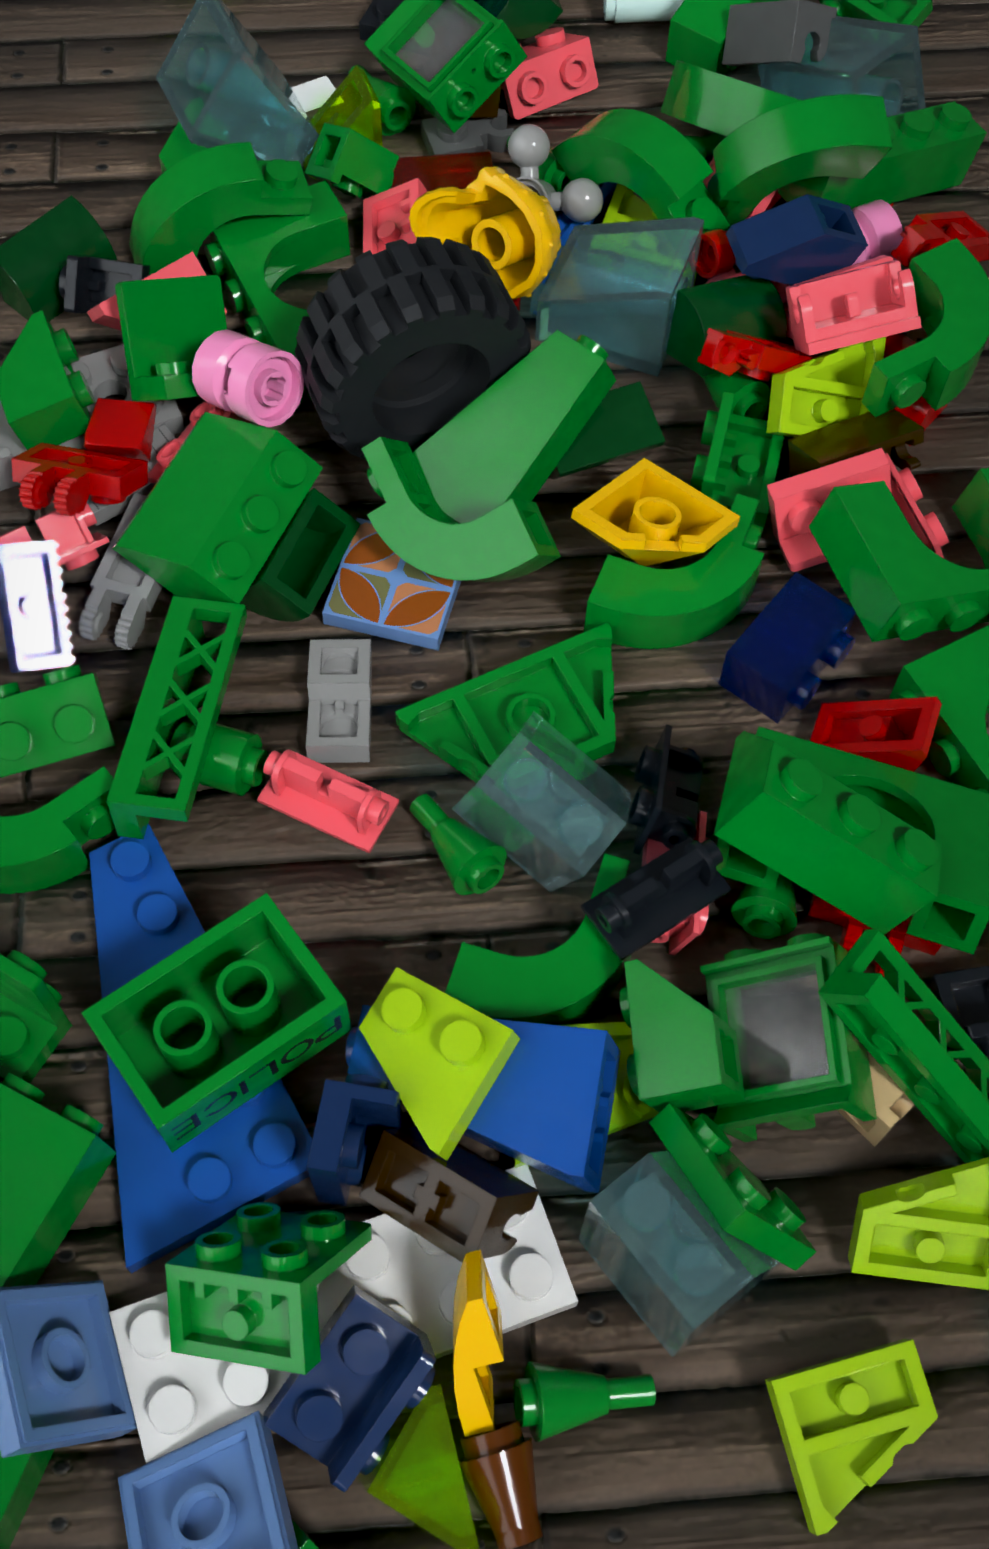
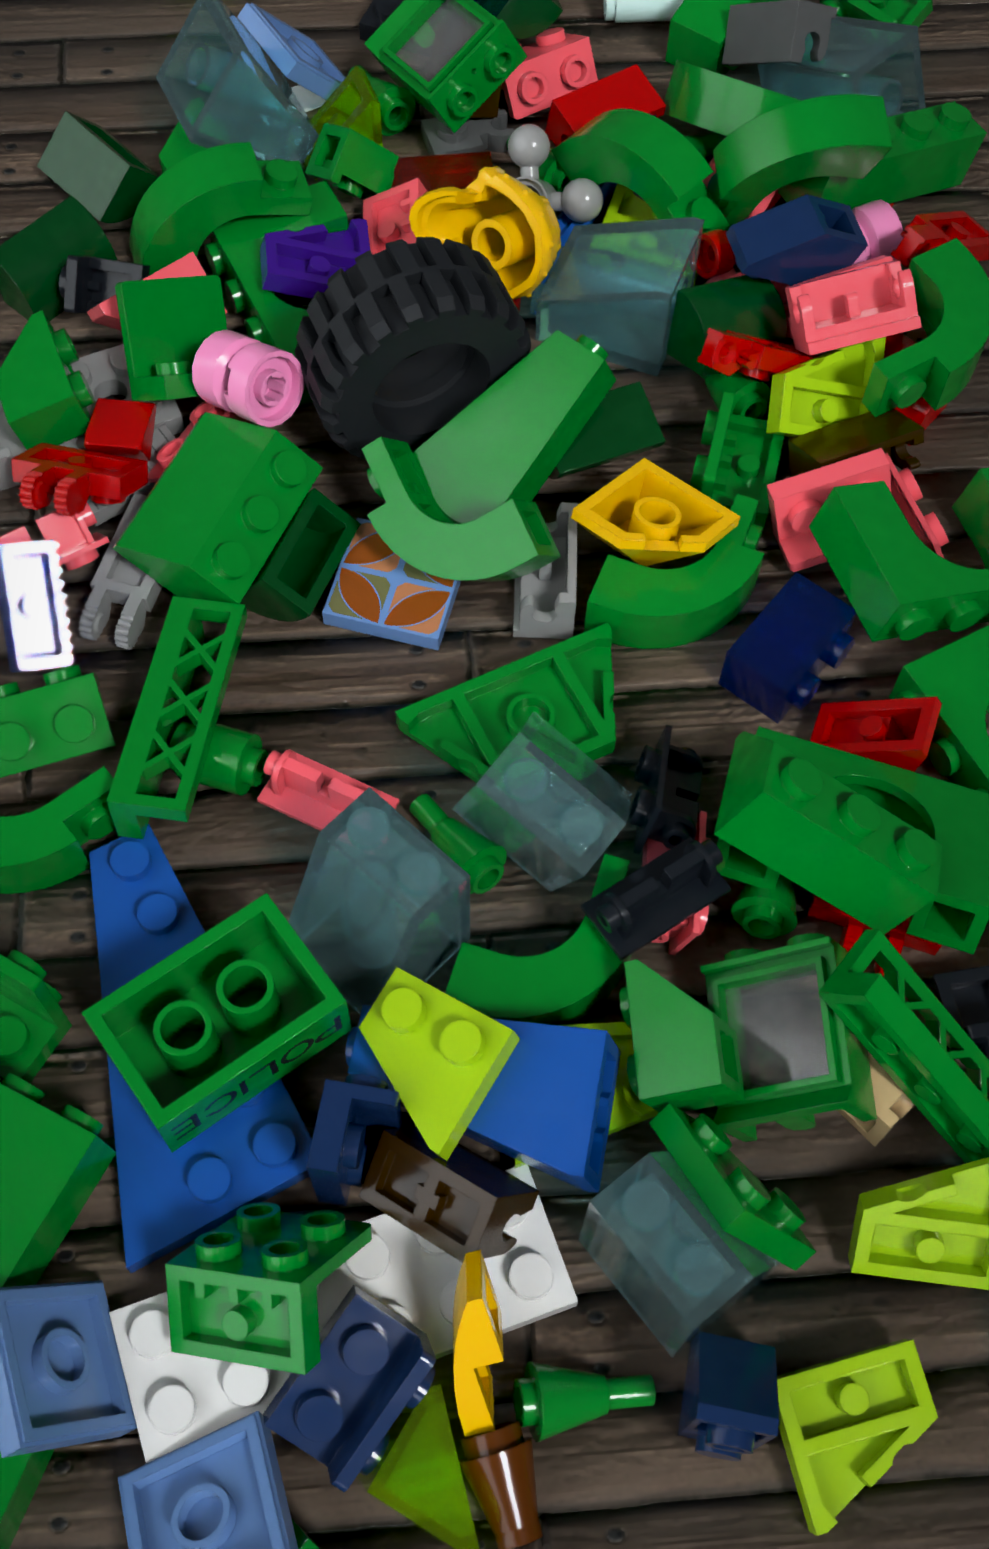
light grey slope [306,639,372,763] -> none
none -> dark green brick [37,111,159,223]
none -> medium blue tile [237,2,362,114]
none -> dark purple wing [260,218,370,299]
none -> clear light blue slope [288,787,470,1014]
none -> light grey hinge [513,502,578,639]
none -> red hinge [545,64,666,146]
none -> dark blue slope [678,1331,779,1461]

